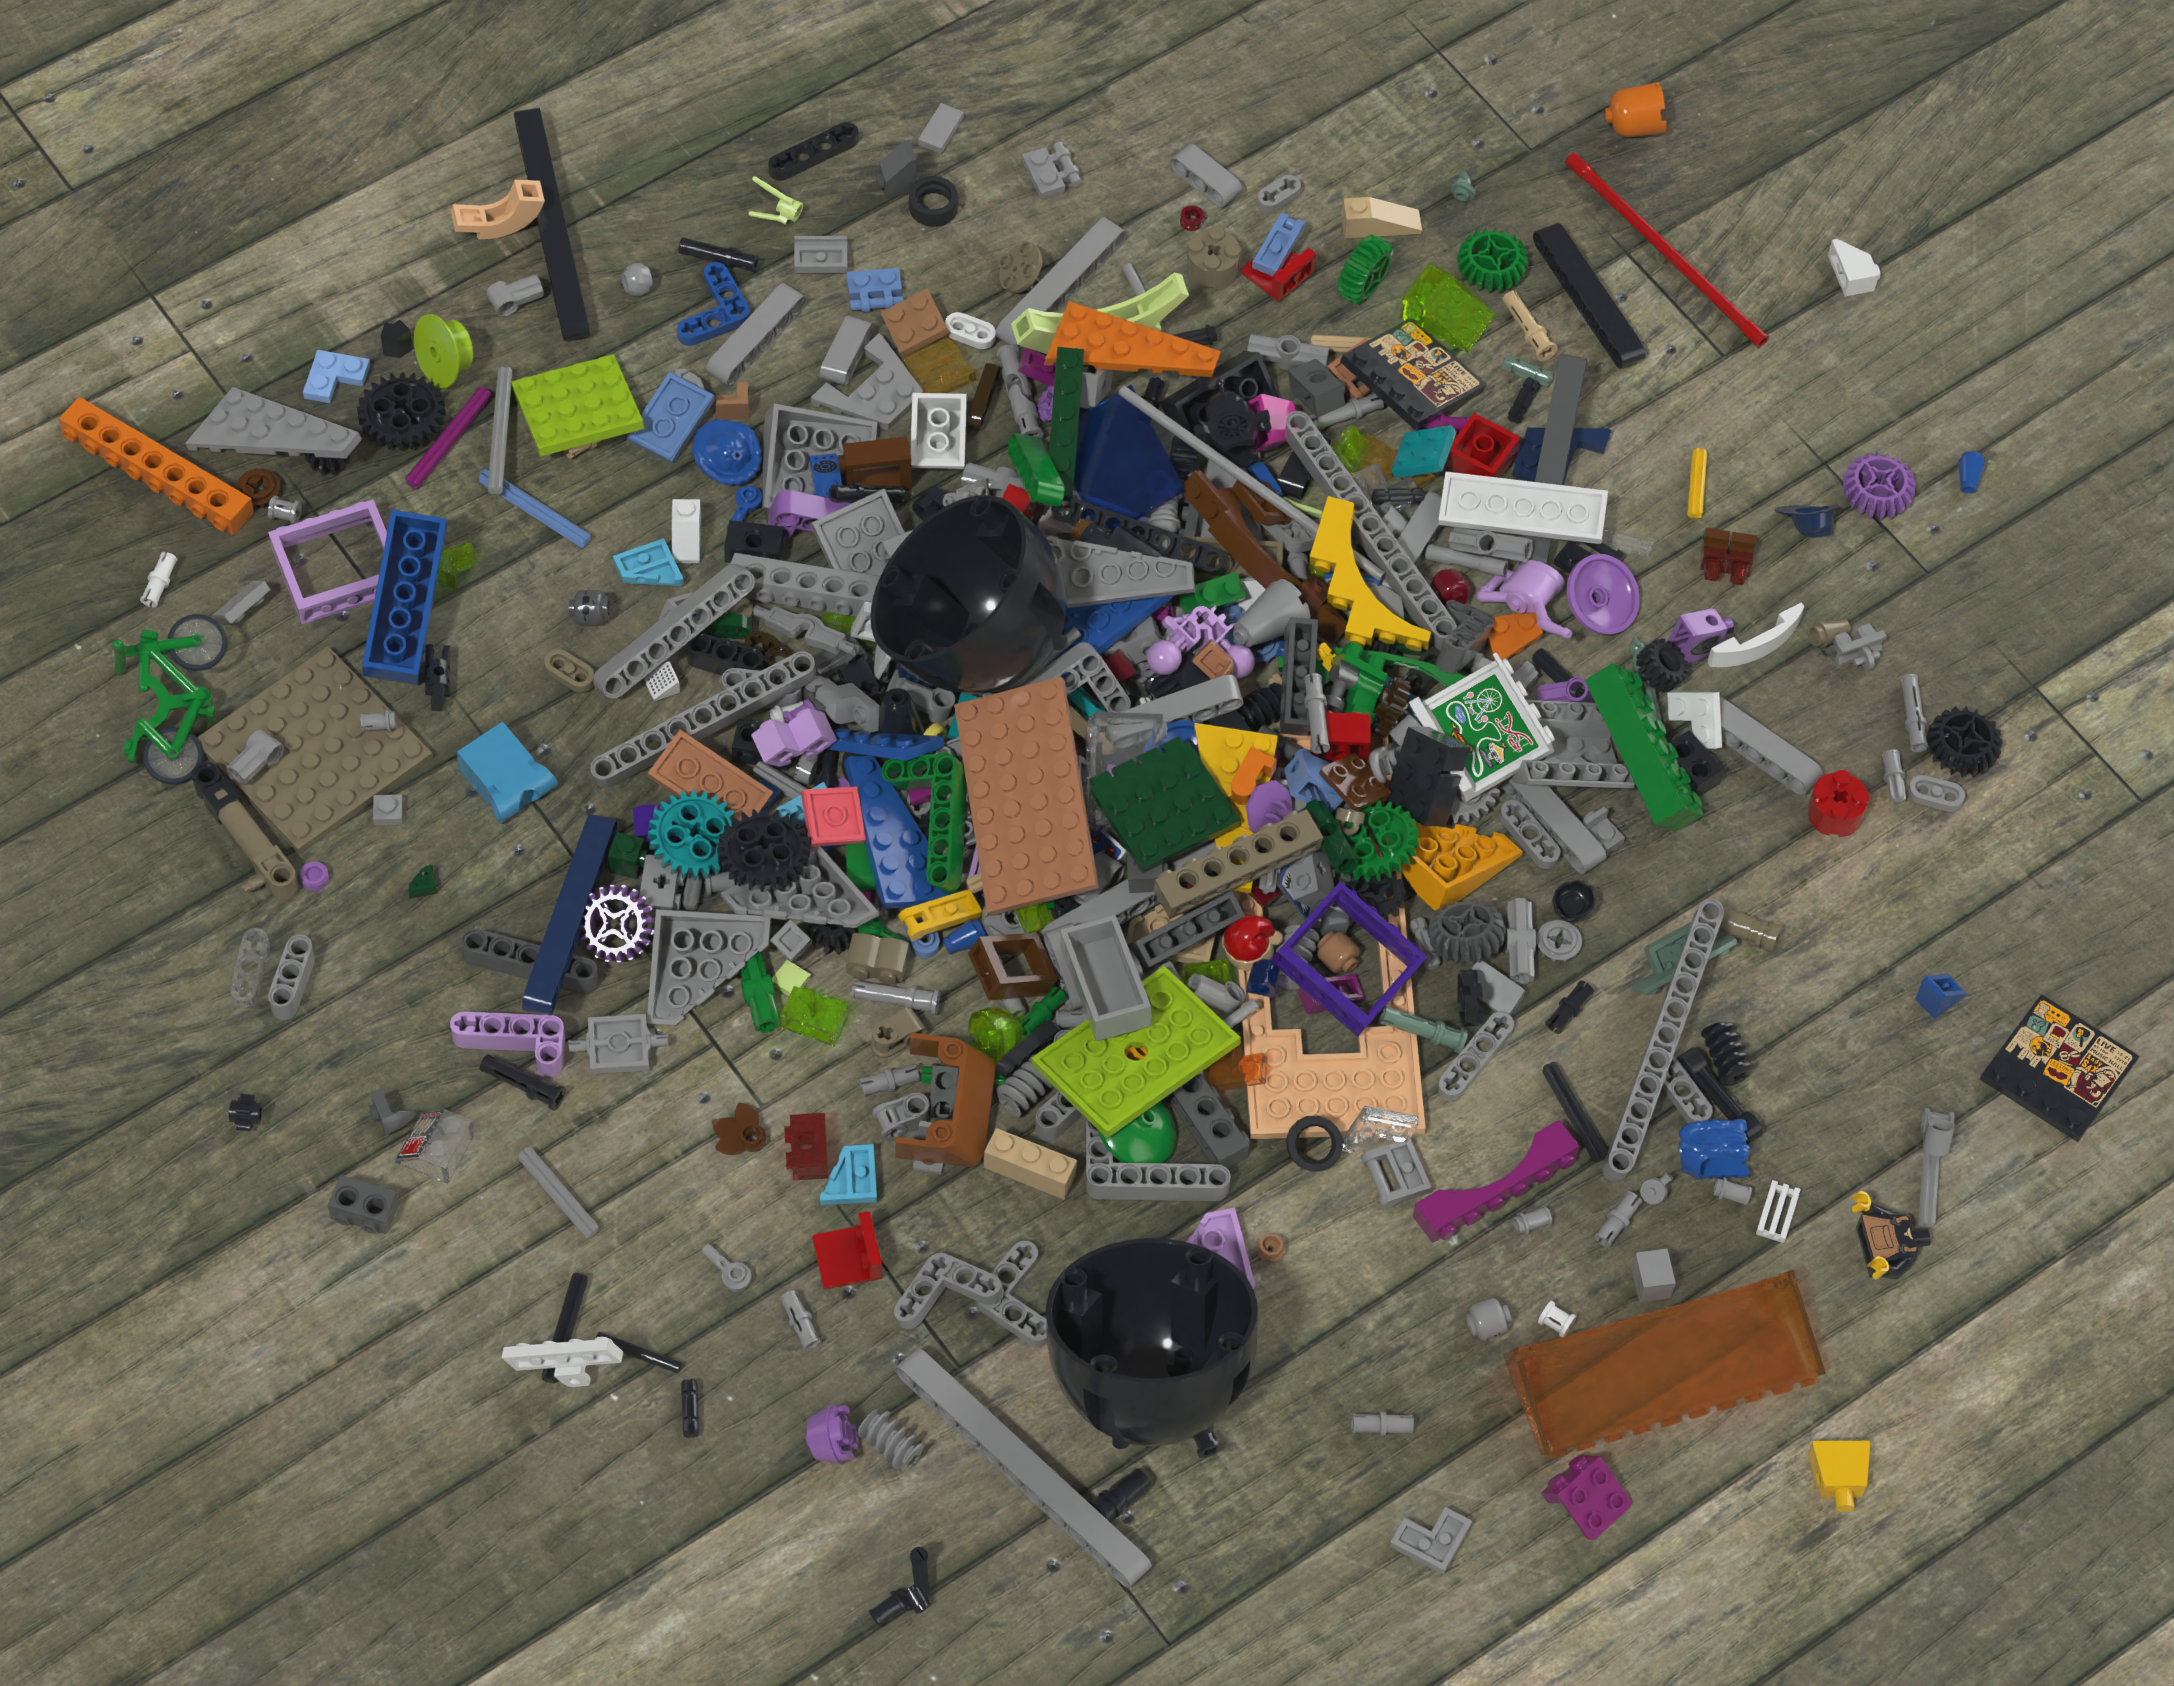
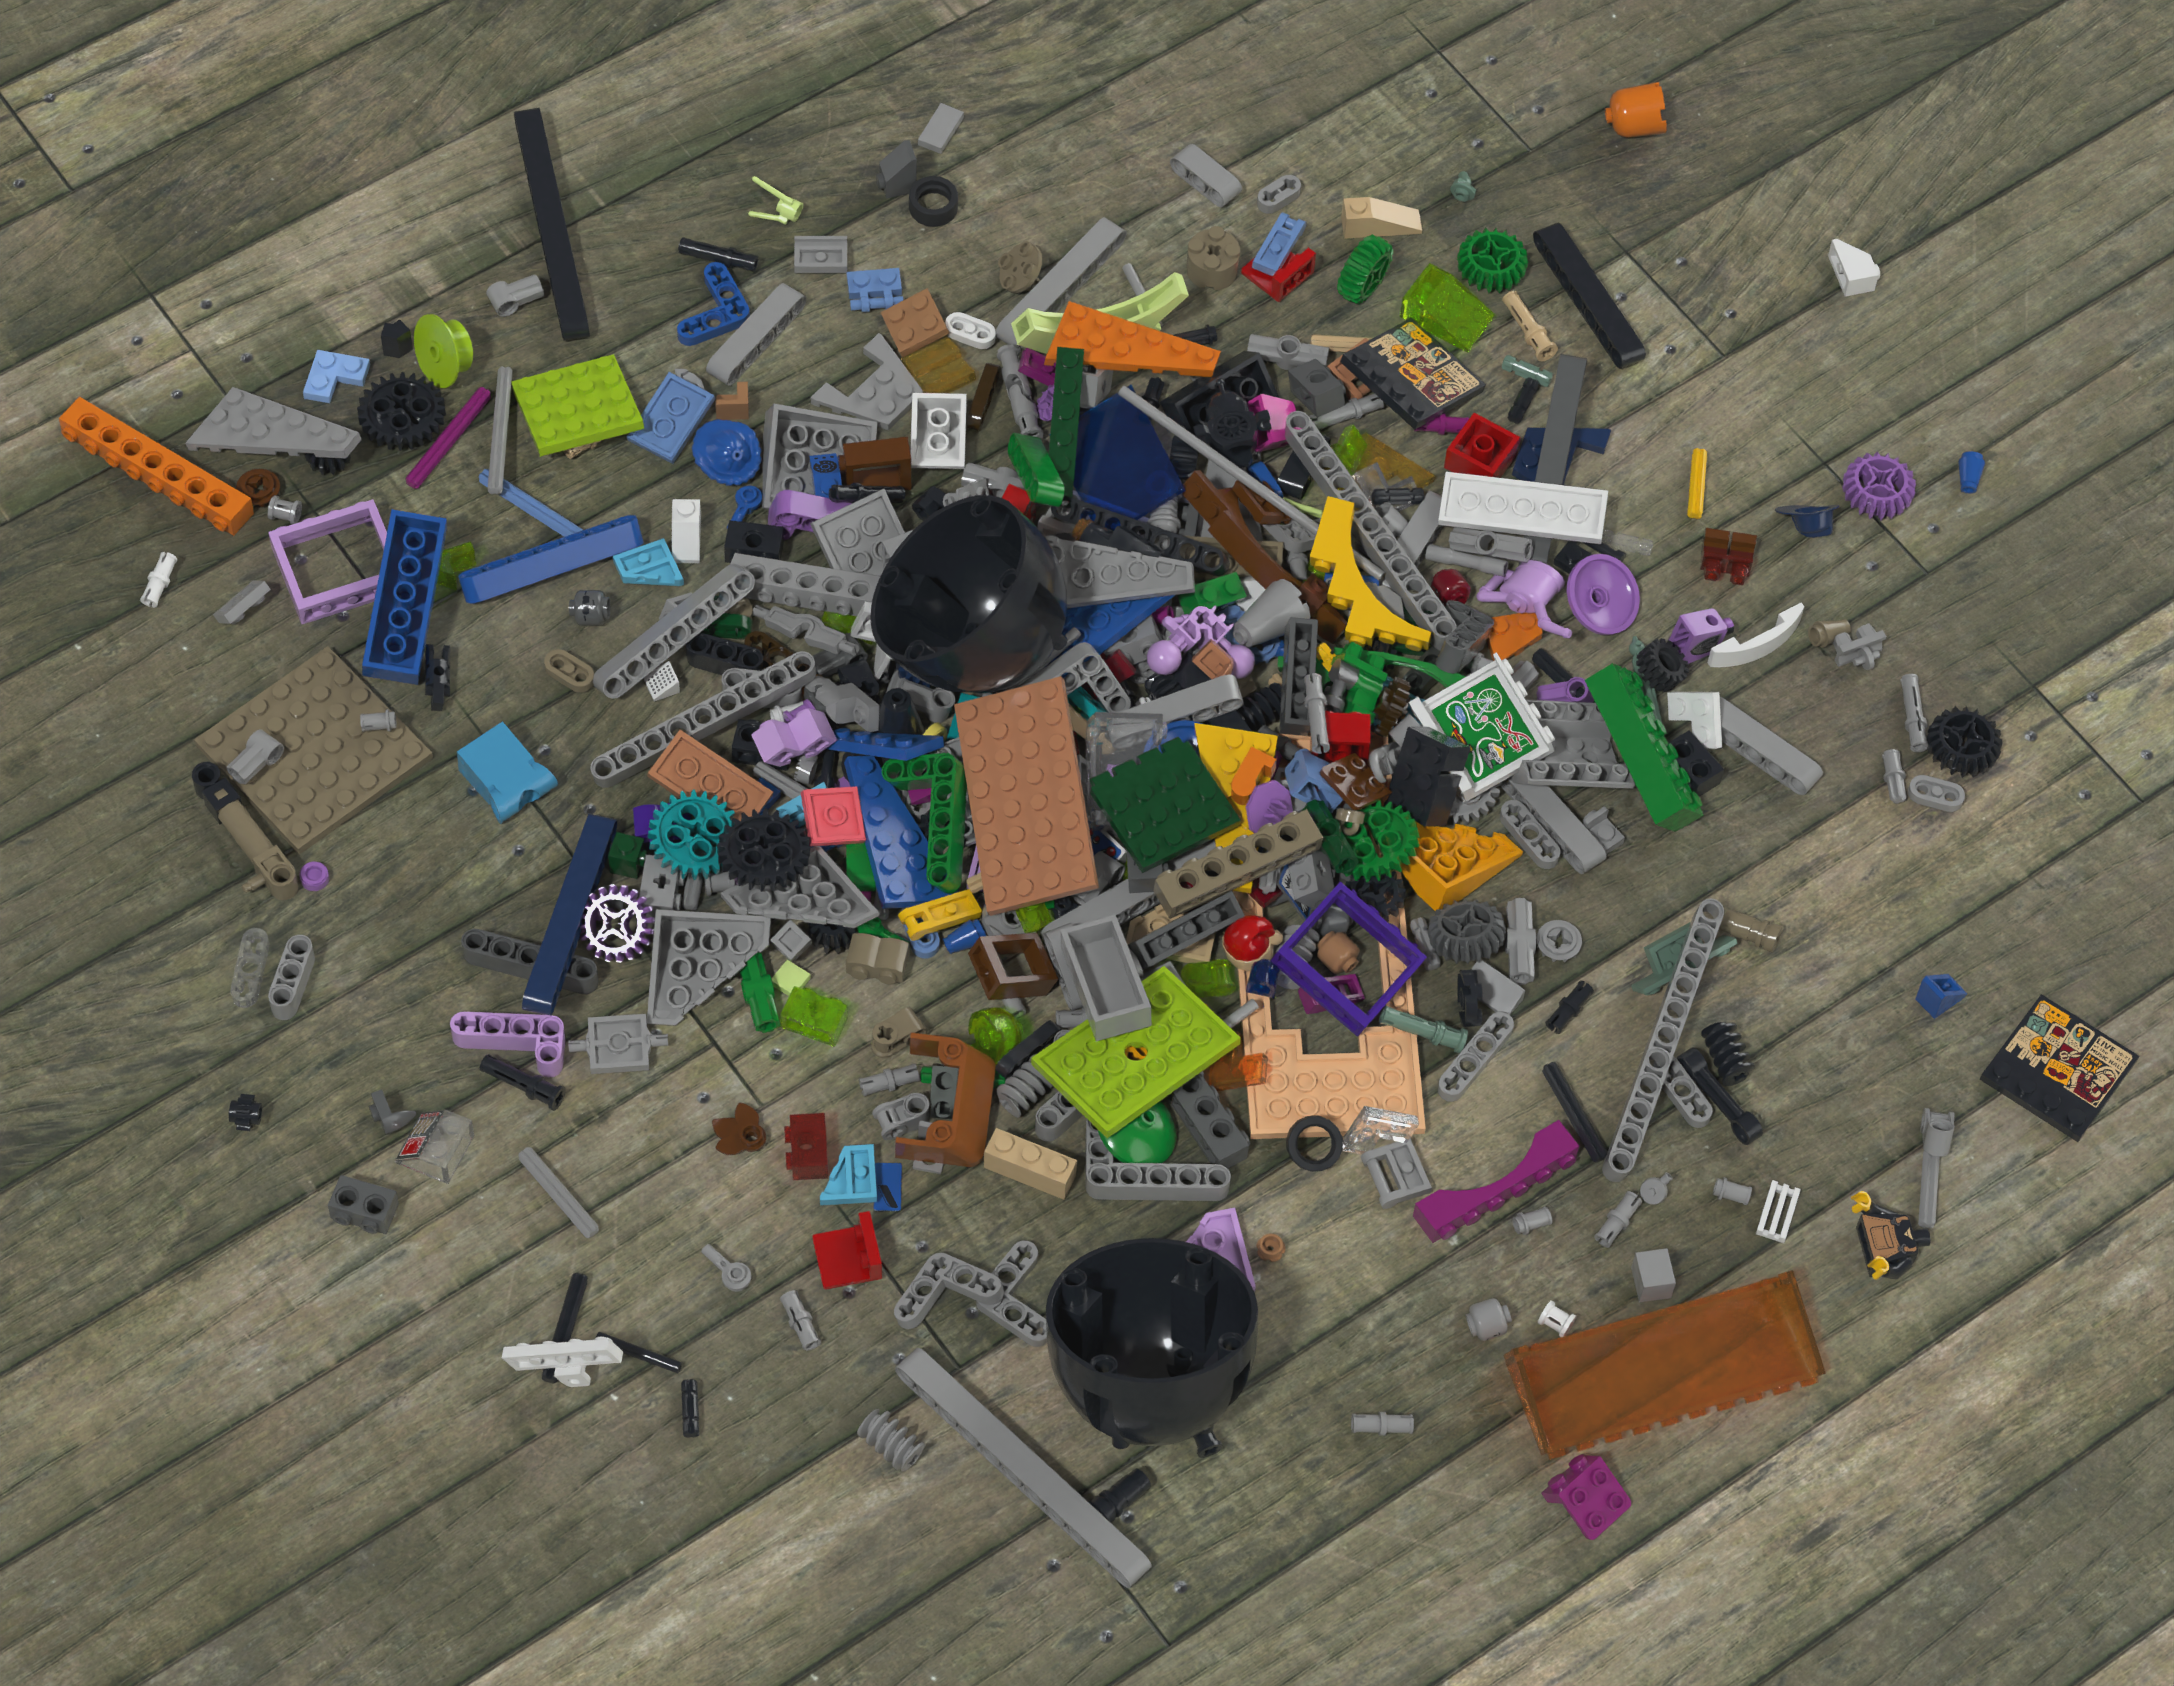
piece [112,614,227,785] -> none
light grey plate [373,794,403,825] -> none
dark green tile [408,865,438,899] -> none
light nougat arch [451,180,545,239] -> none
light grey piece [621,263,653,296] -> none
black beam [768,122,858,181] -> none
medium lavender cone [806,1404,858,1464] -> none
light grey beam [820,315,873,386] -> none
light grey pin [851,980,941,1016] -> none
black pin [869,1547,932,1627] -> none
green pin [1016,987,1067,1038] -> none
light grey plate [1022,142,1082,199] -> none
dark red bush [1180,205,1204,231] -> none
light grey piece [1186,973,1245,1019] -> none
light grey plate [1389,1507,1472,1575] -> none
teal plate [1391,425,1456,478] -> none
black hair [1552,880,1596,923] -> none
red piece [1565,152,1769,348] -> none
blue piece [1679,1118,1750,1180] -> none
red brick [1808,770,1870,837] -> none
yellow torso [1808,1441,1870,1512] -> none
none -> blue beam [458,515,644,604]
none -> blue sticker [874,1163,902,1211]

